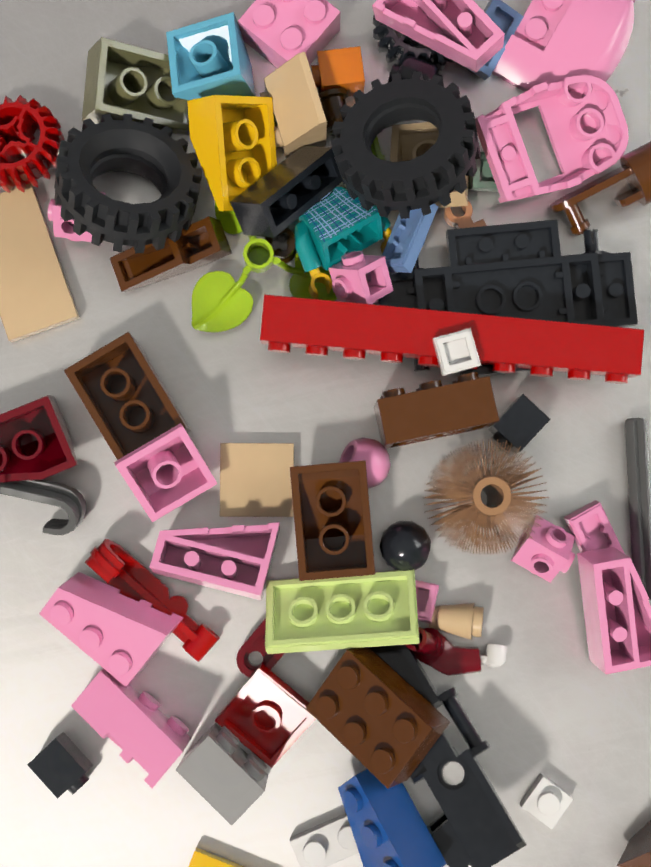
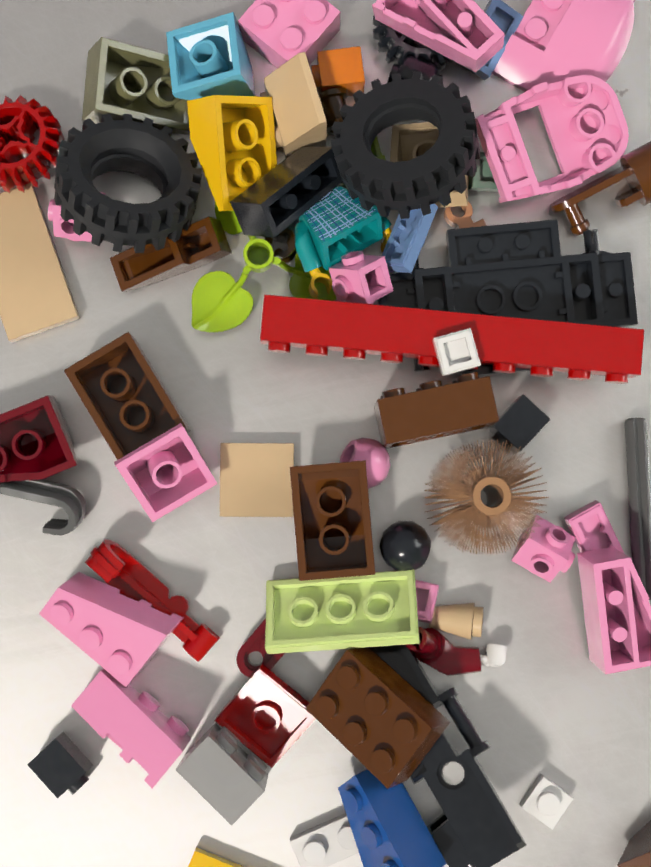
bright pink wedge [149,522,280,600] -> none

